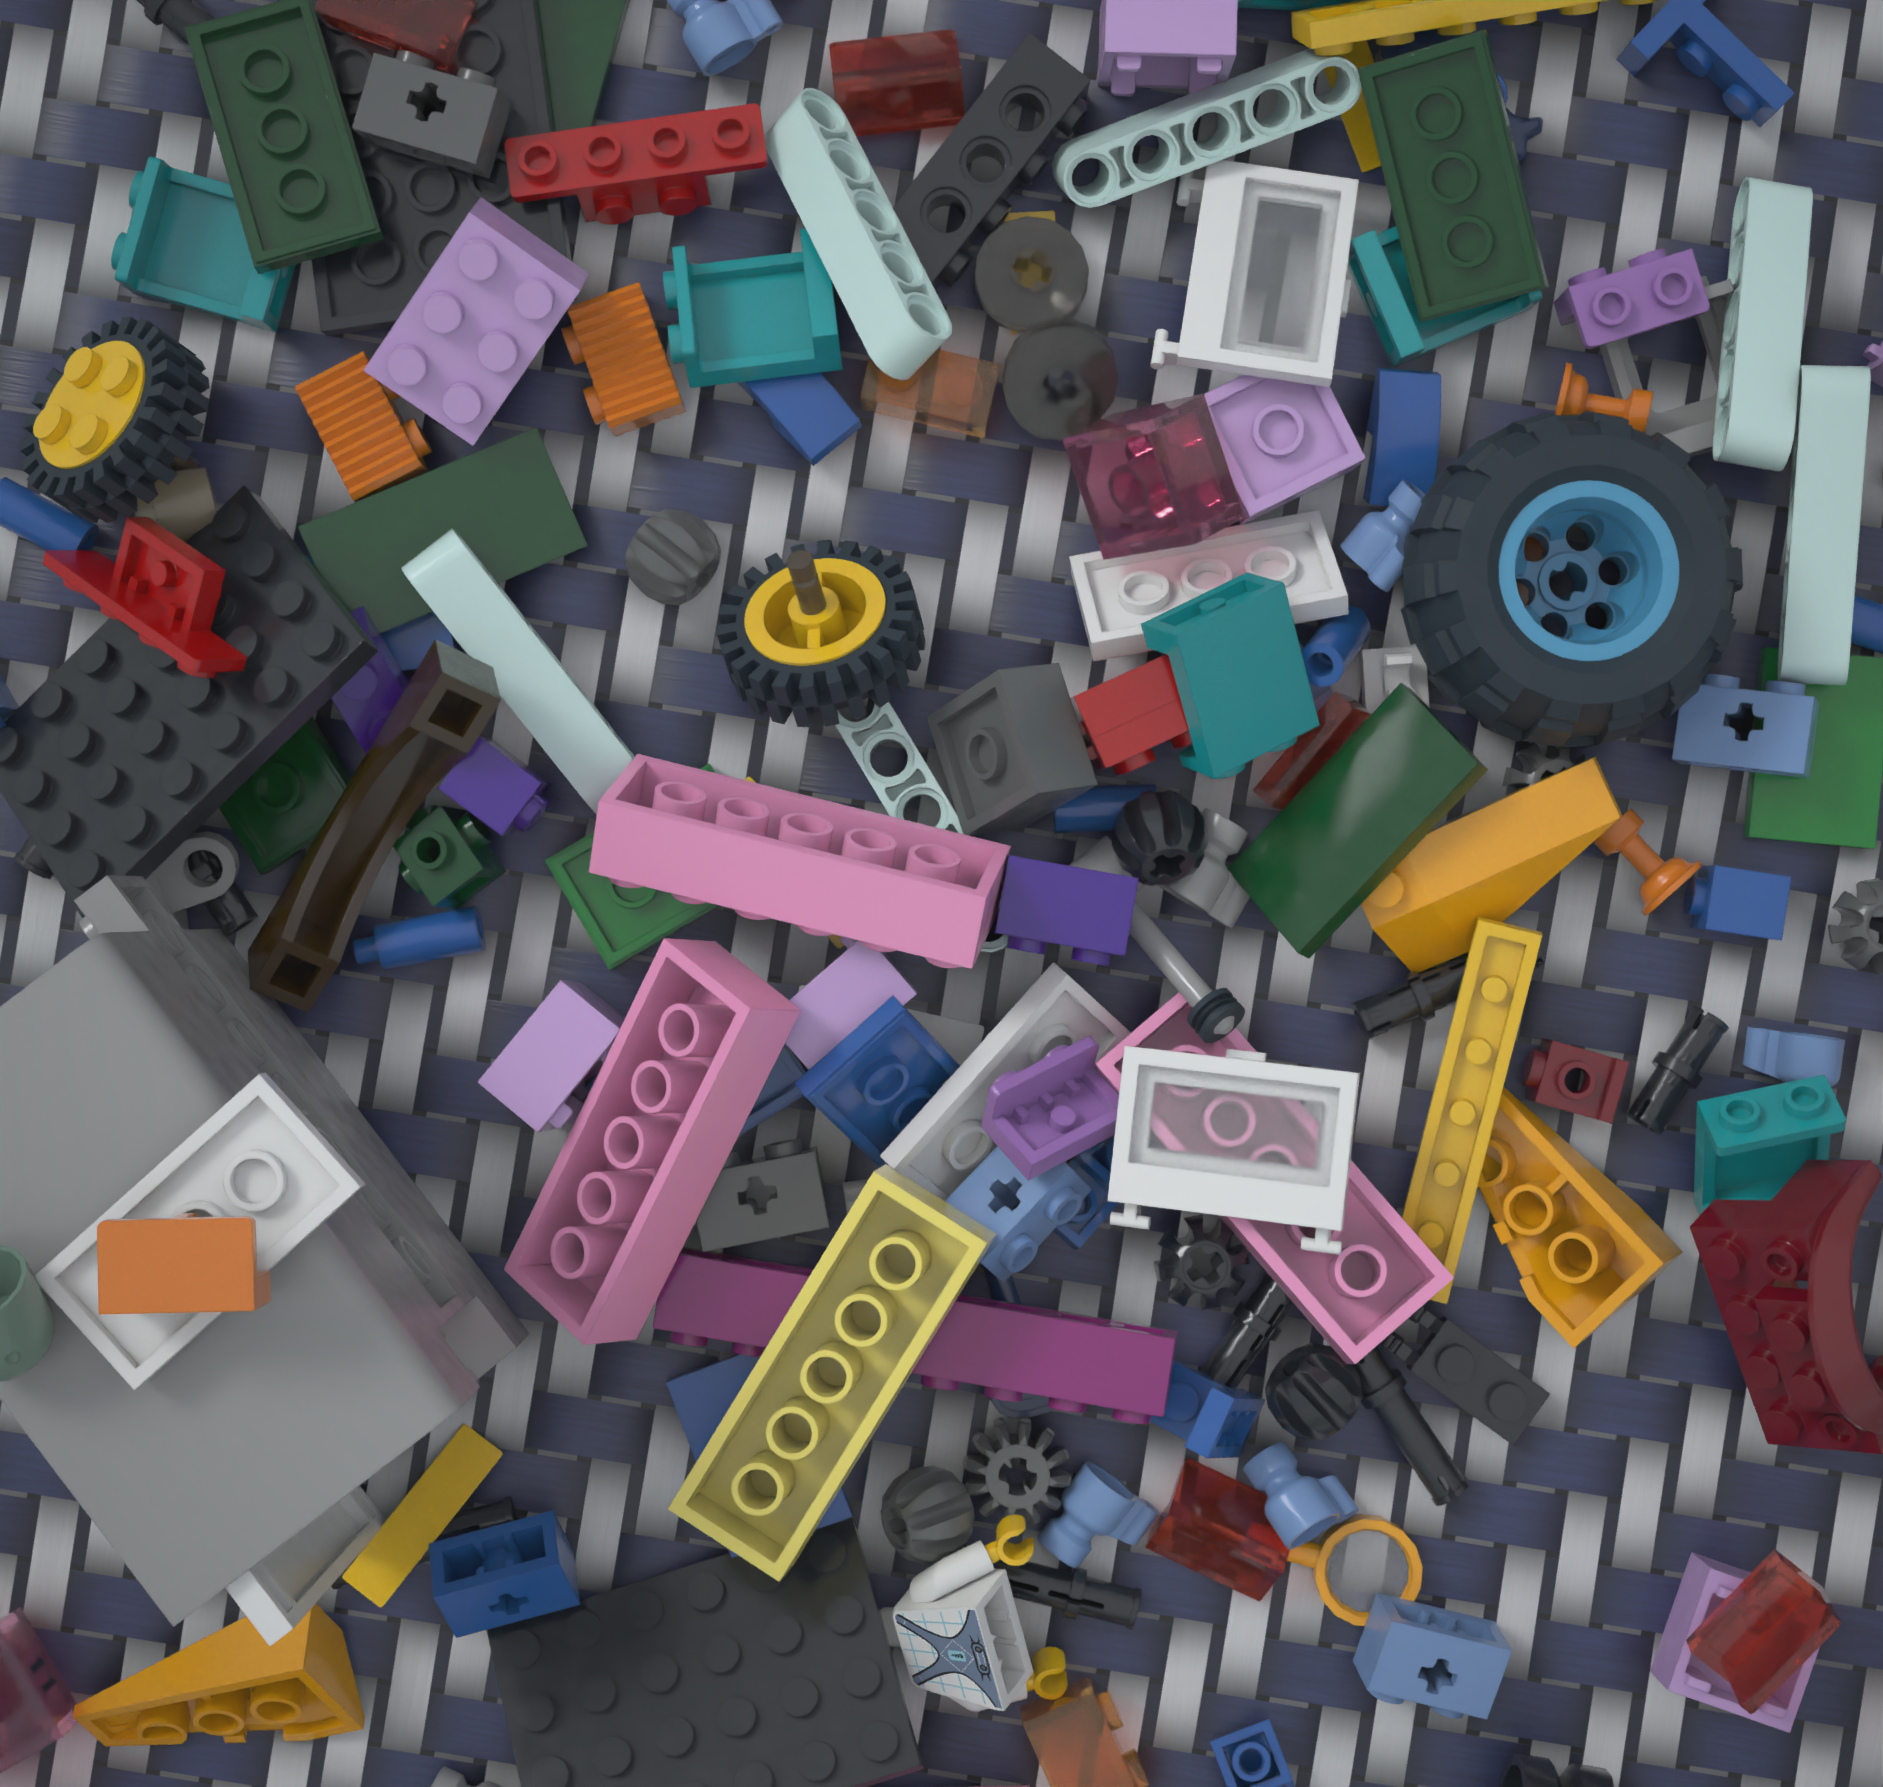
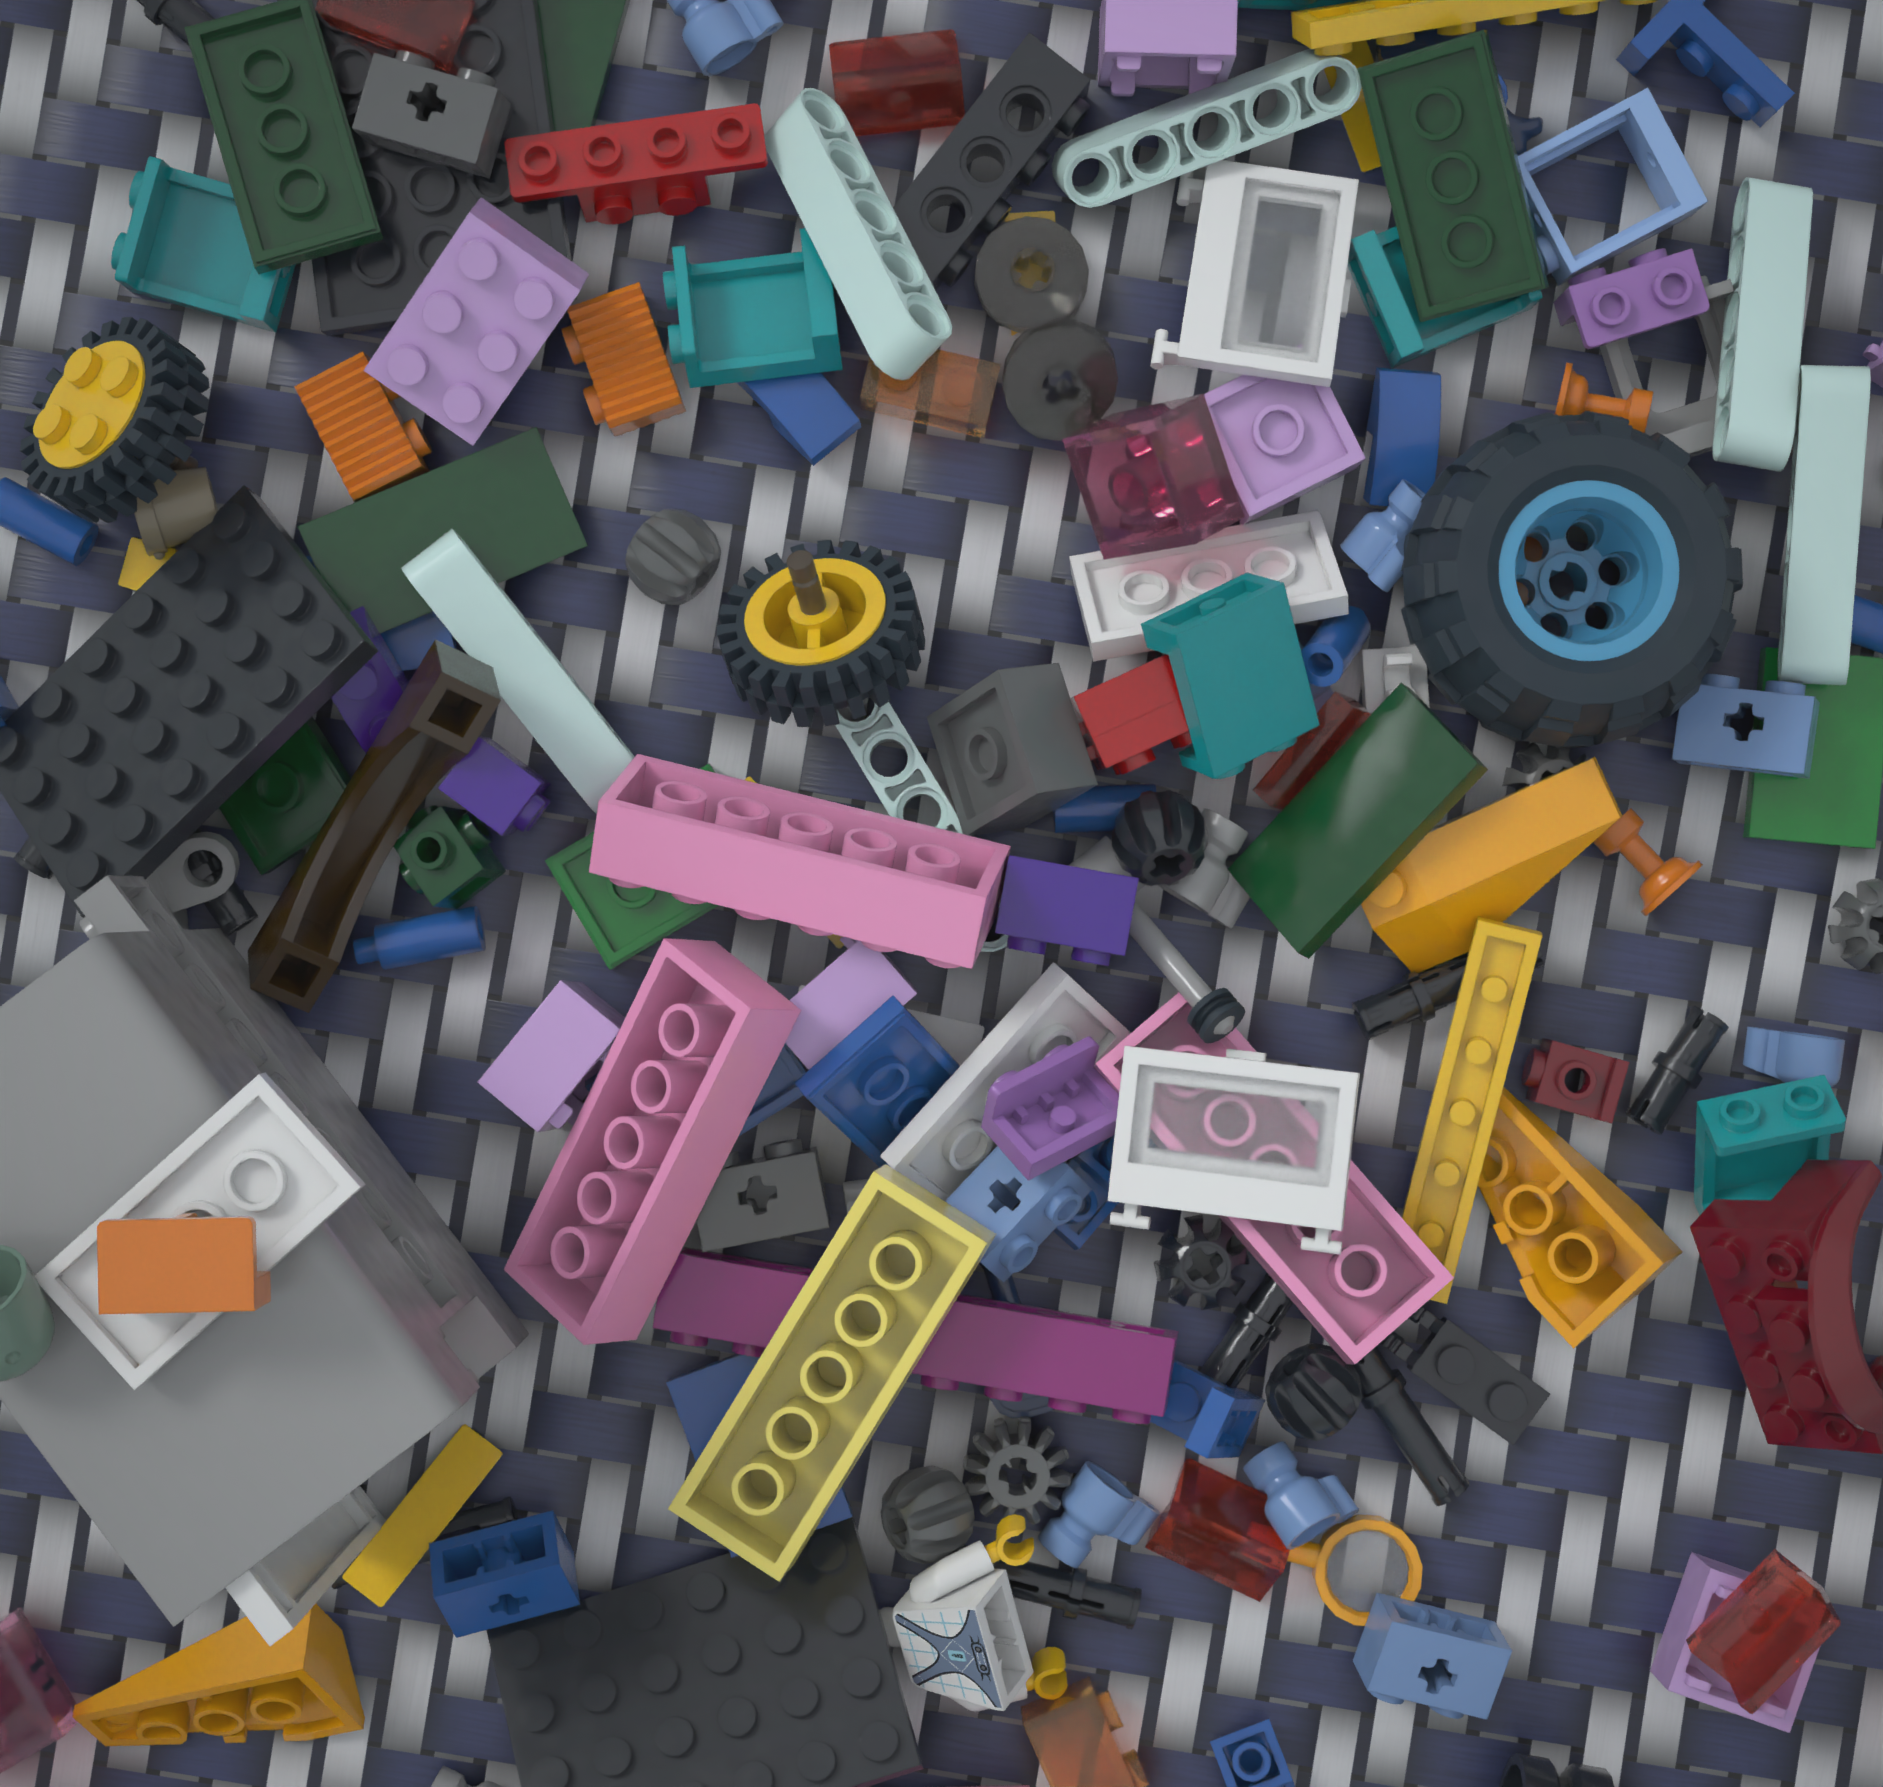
red bracket [42,517,247,678] -> none
blue brick [1684,865,1791,940] -> none
none -> light blue window [1518,88,1708,286]

